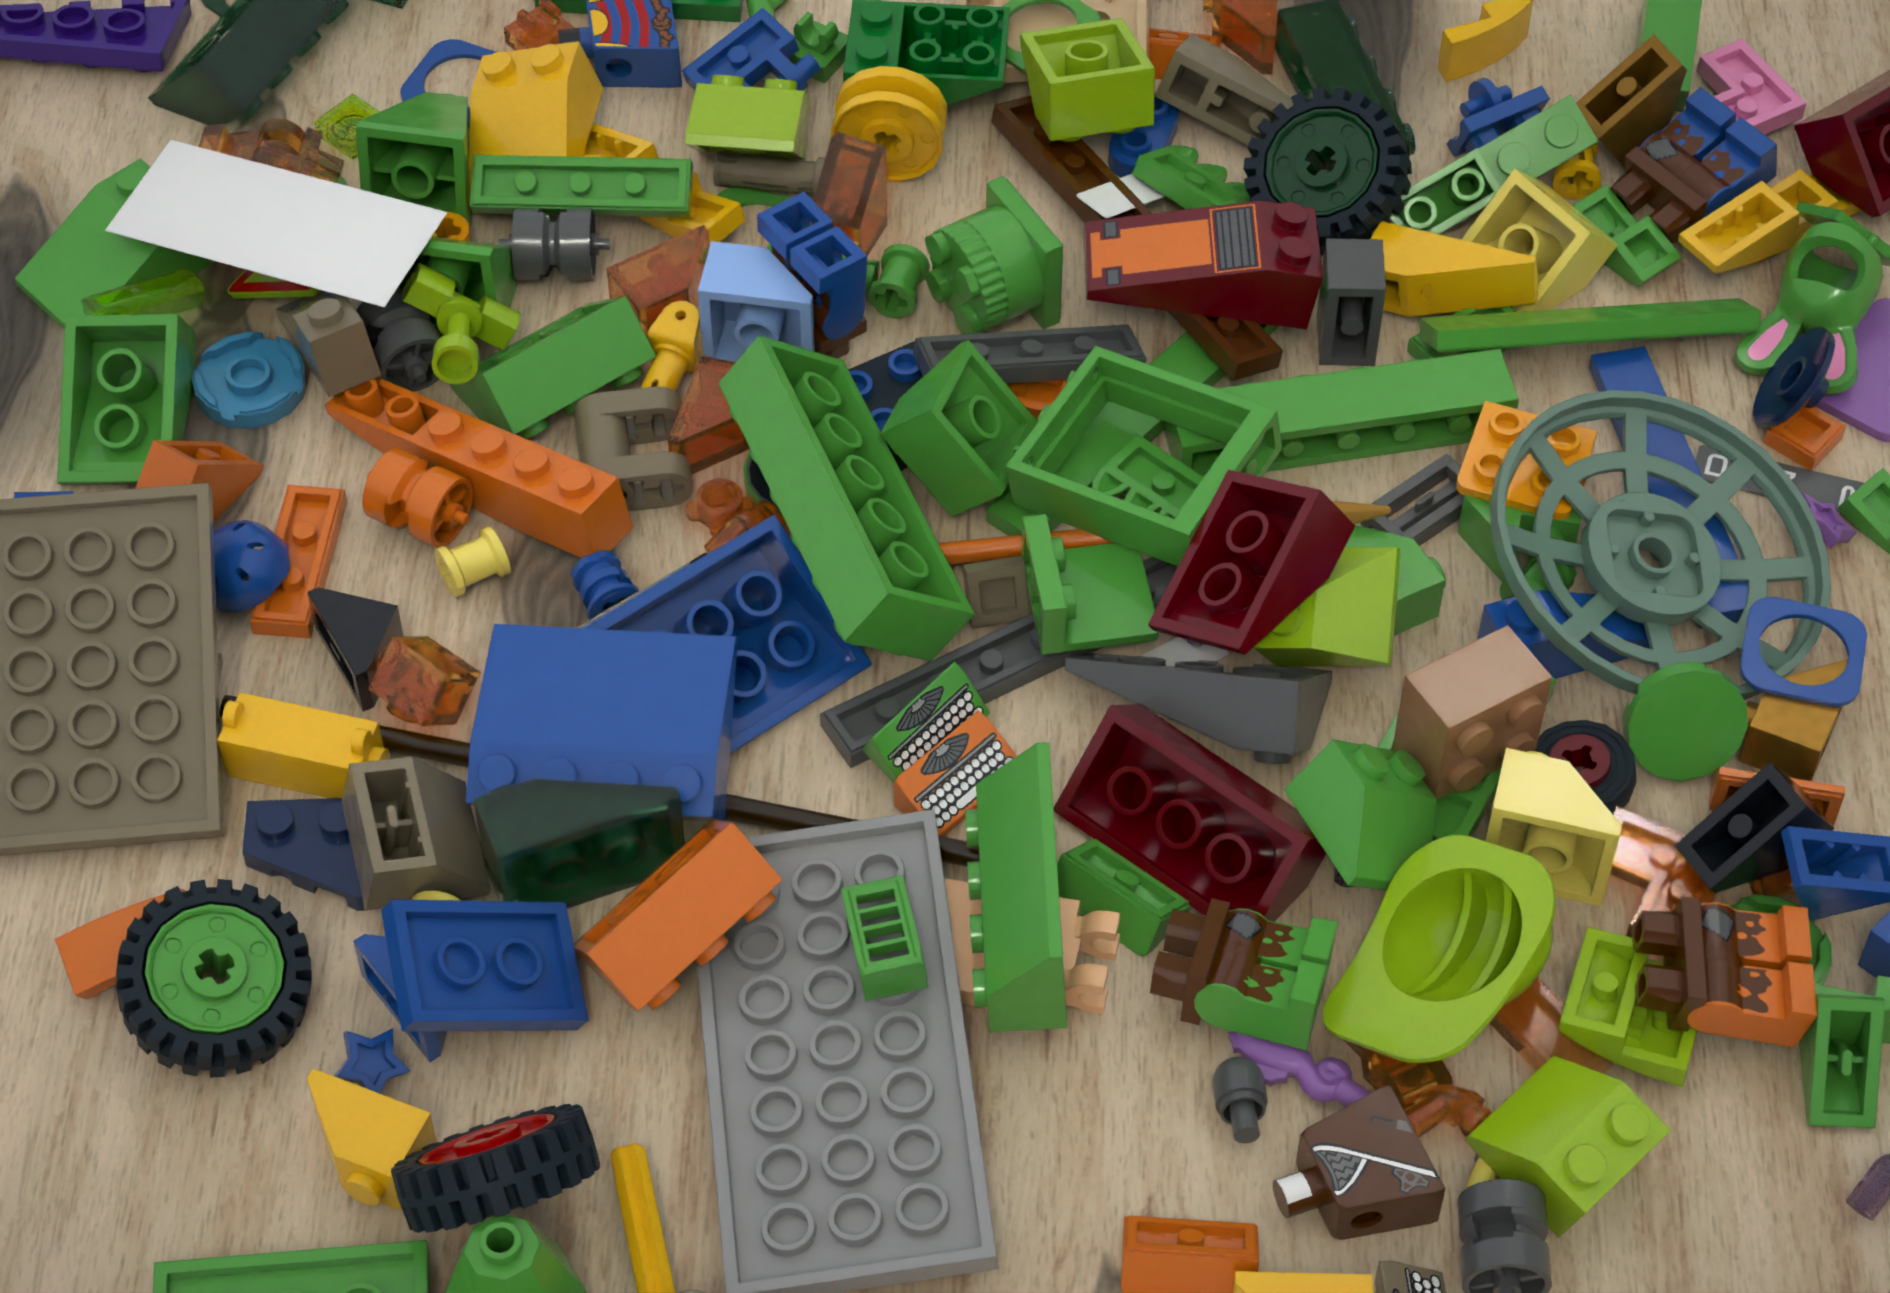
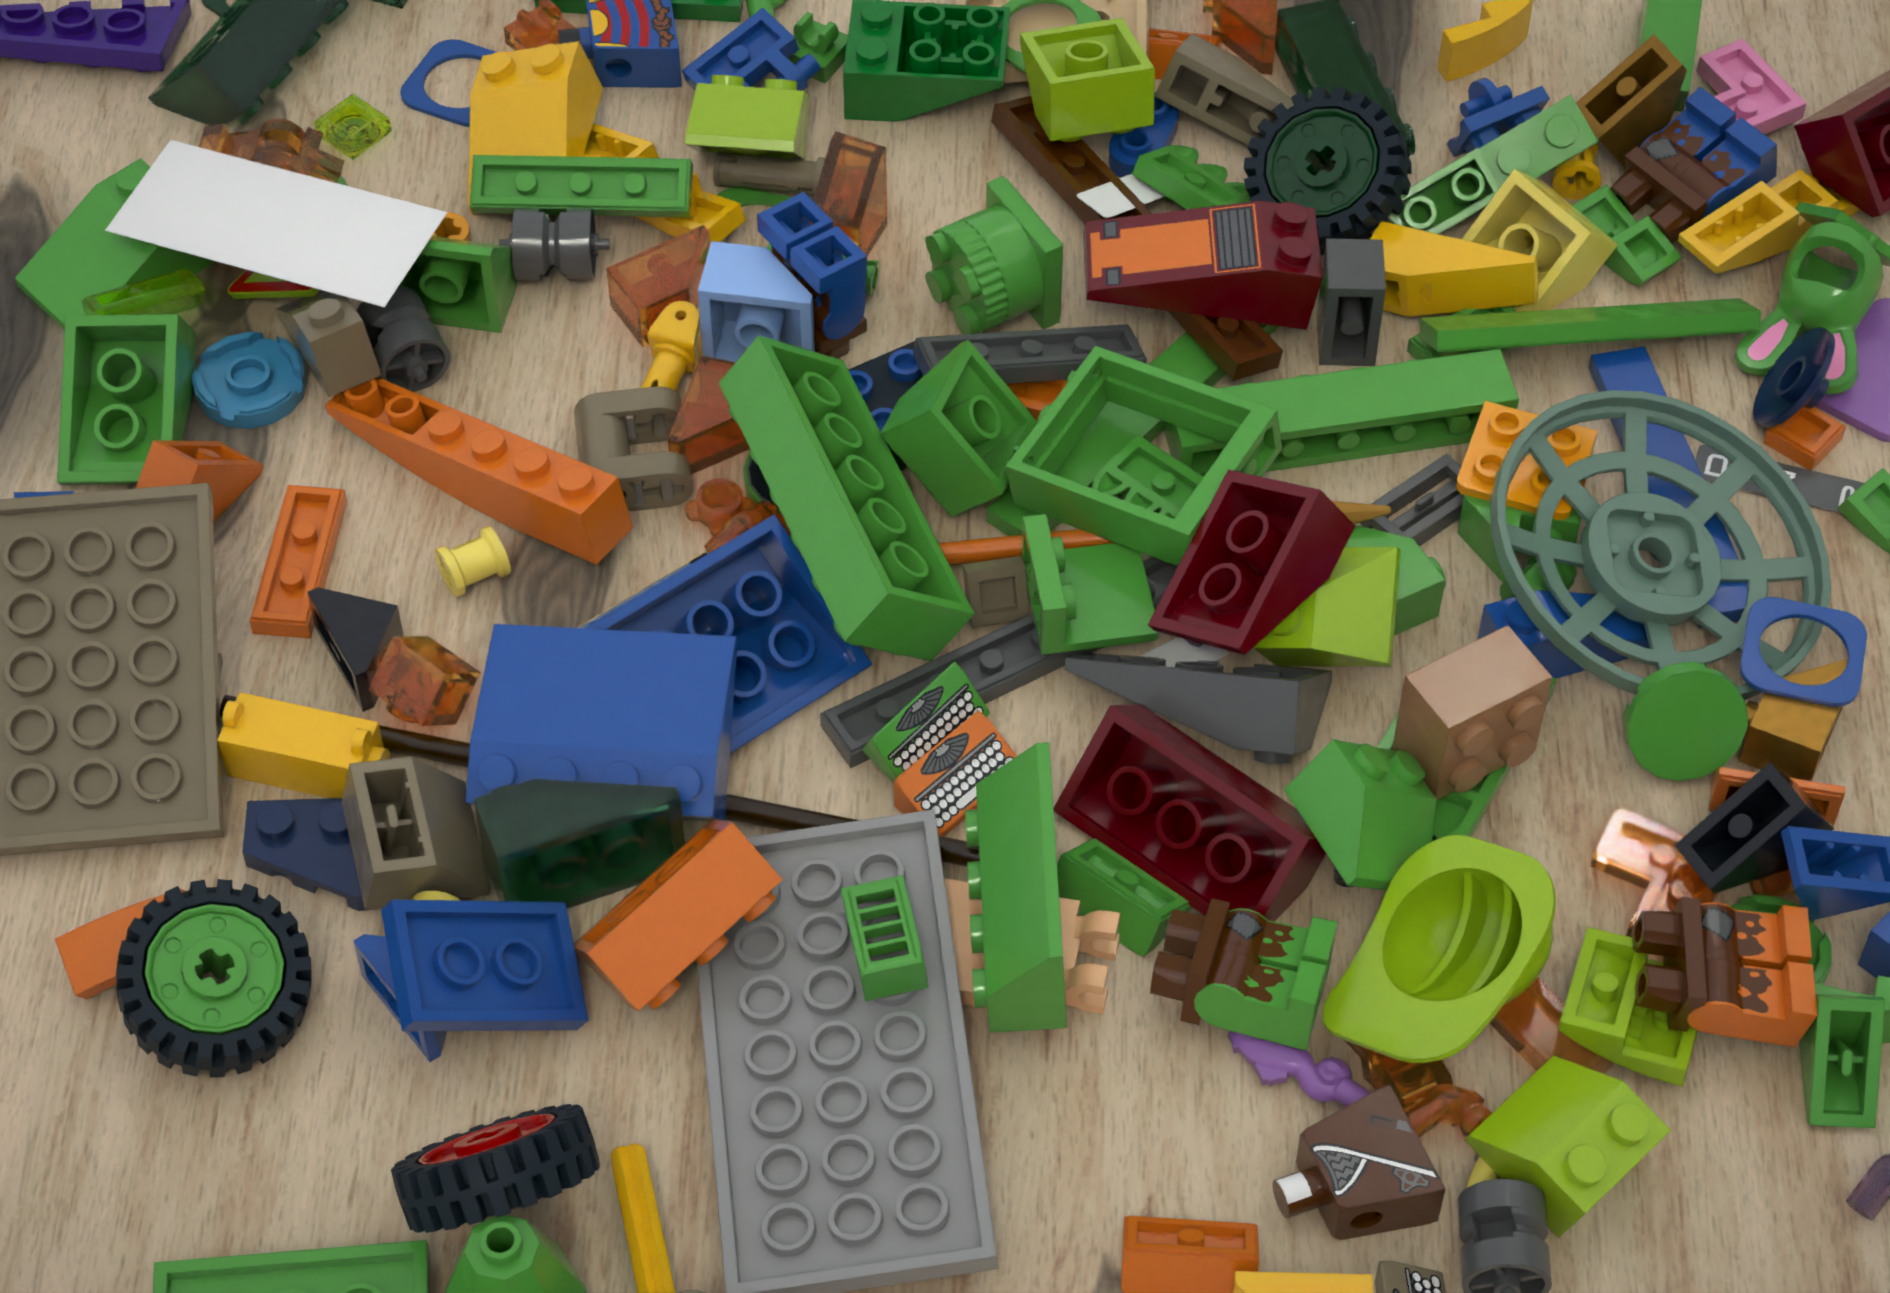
blue helmet [214,520,290,612] -> none
yellow slope [307,1068,437,1210] -> none
blue piece [335,1028,410,1093] -> none
bright green slope [356,92,471,227] -> none
orange wheel [362,447,474,548] -> none
lime bar [401,263,520,384] -> none
bright green slope [450,296,656,439] -> none
blue bush [571,550,640,620] -> none
yellow wheel [831,66,947,182] -> none
bright green bush [867,244,930,318] -> none
dark grey cylinder [1212,1057,1268,1144] -> none
light yellow slope [1486,748,1622,907] -> none
black wheel [1535,720,1637,817] -> none
medium lavender piece [1801,491,1857,549] -> none

